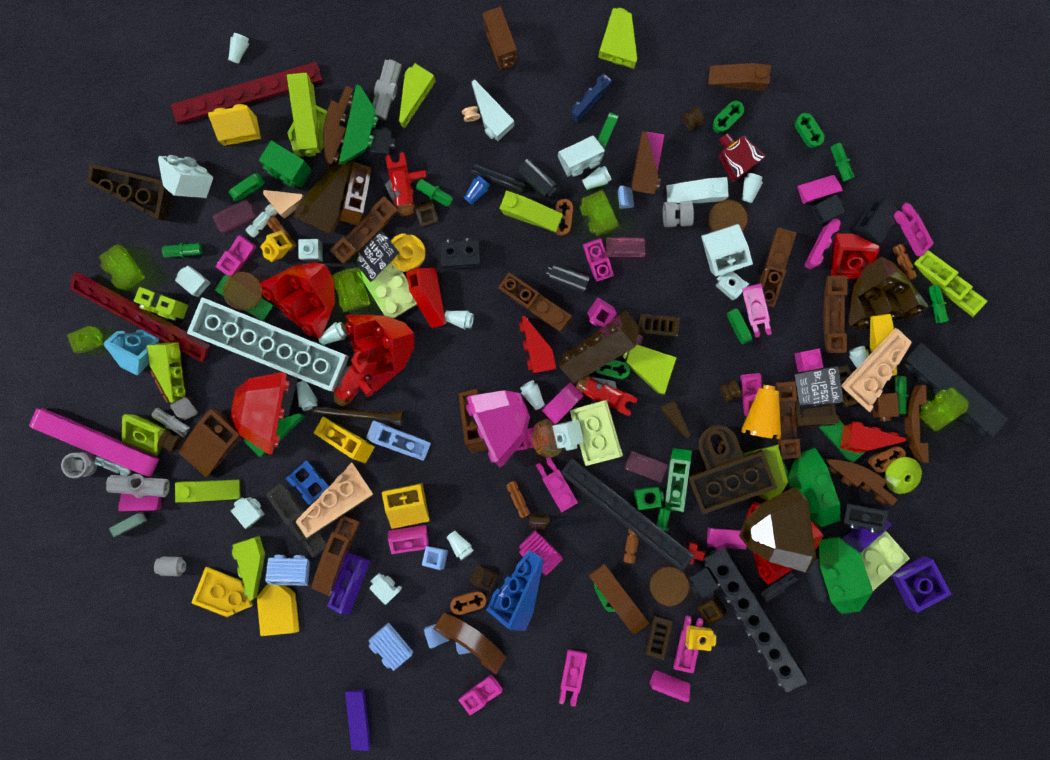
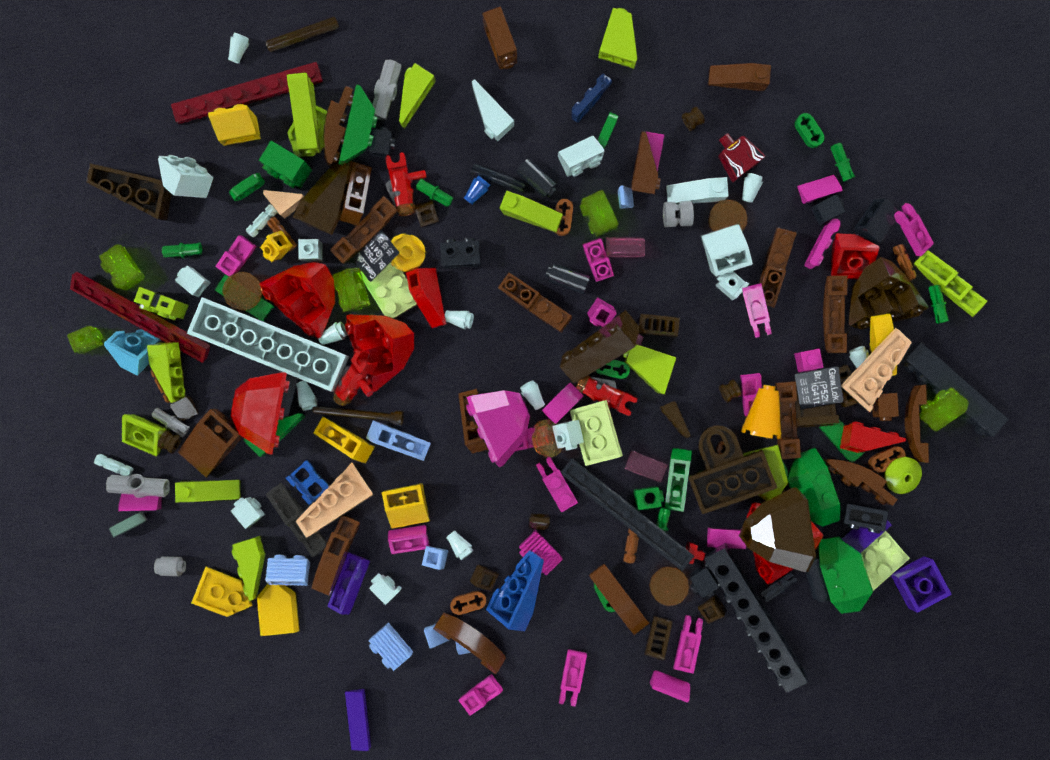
dark pink beam [29,407,160,477] -> none
light grey wheel [61,452,98,478] -> none
clear pink tile [212,199,256,234] -> none
light nougat bush [462,106,480,122] -> none
dark orange axle [507,481,530,518] -> none
red slope [519,316,556,374] -> none
light aqua cone [582,166,612,190] -> none
yellow brick [685,625,716,651] -> none
green beam [712,101,744,134] -> none
green beam [727,308,752,345] -> none
green axle [894,376,908,414] -> none
none -> dark brown axle [266,17,339,52]

